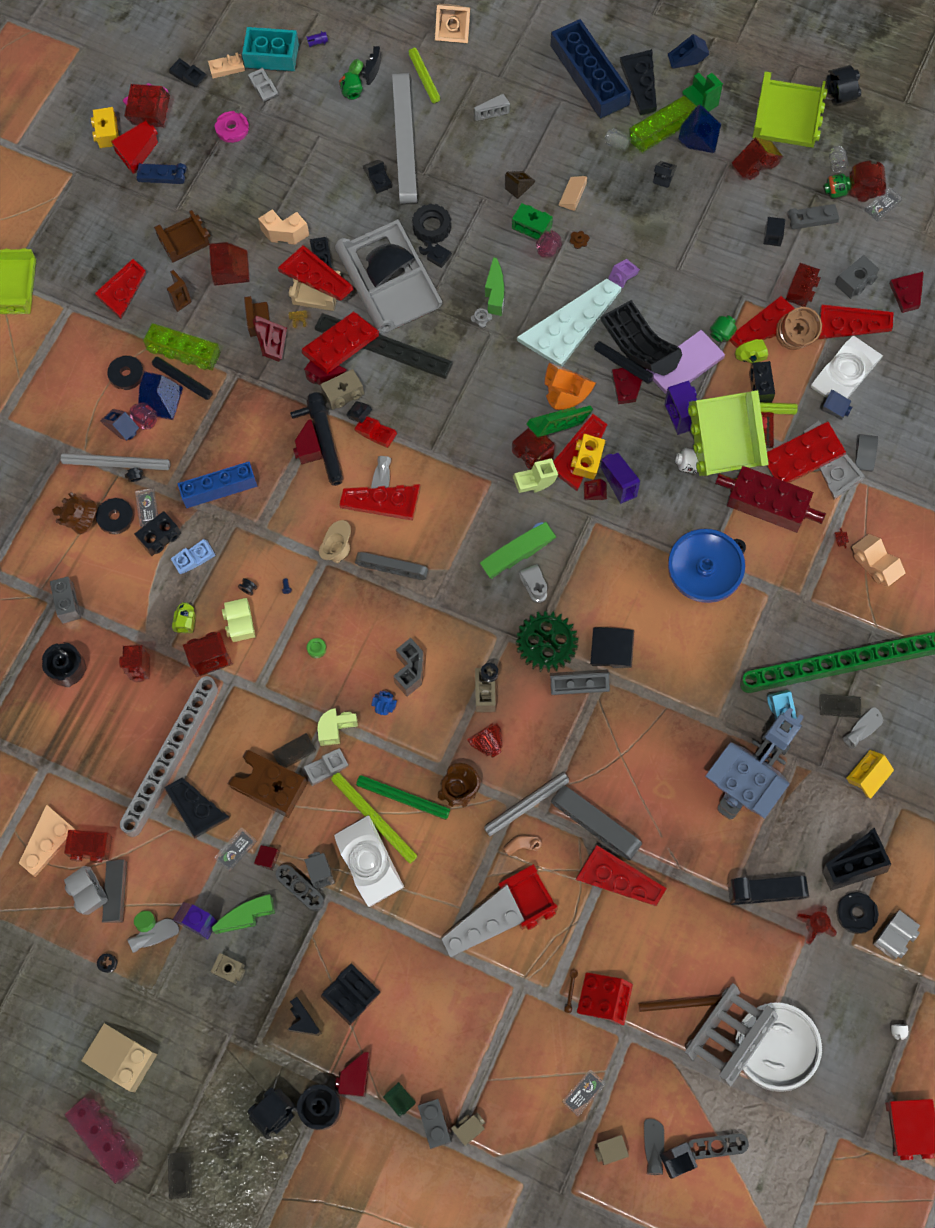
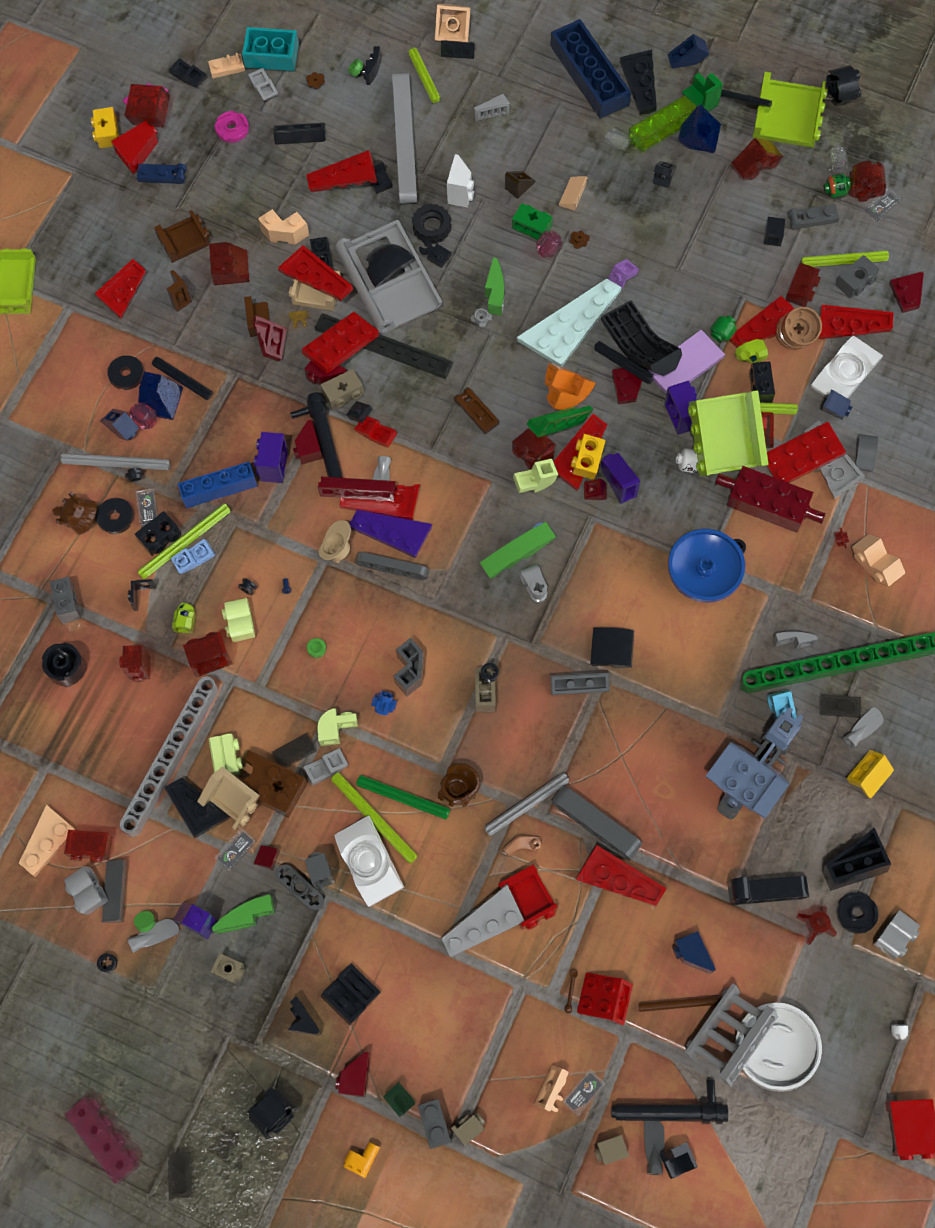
tan slope [81,1023,158,1093] -> none
clear neon green brick [143,323,221,371] -> none
black brick [297,1085,342,1130] -> none
dark purple pin [306,31,328,47] -> none
green head [339,72,363,100] -> none
clear red brick [467,723,503,758] -> none
dark green gear [516,611,578,673] -> none
dark grey beam [688,1134,749,1160] -> none
none -> black bracket [128,579,156,611]
none -> lime axle [137,503,230,579]
none -> tan panel [197,767,259,830]
none -> yellowish green brick [209,734,243,777]
none -> dark purple brick [254,432,288,483]
none -> black slope [273,122,326,145]
none -> reddish brown plant [306,72,325,89]
none -> red wing [306,150,377,192]
none -> dark red fence [318,476,396,501]
none -> light orange piece [343,1142,380,1178]
none -> dark purple wing [349,510,432,558]
none -> black hinge [441,40,475,59]
none -> white slope [447,154,474,208]
none -> reddish brown plate [453,387,499,434]
none -> light nougat plate [534,1065,569,1112]
none -> black cylinder [611,1080,728,1124]
none -> dark blue slope [672,931,716,974]
none -> black bar [721,89,772,107]
none -> light grey slope [773,632,818,650]
none -> lime axle [801,250,889,268]

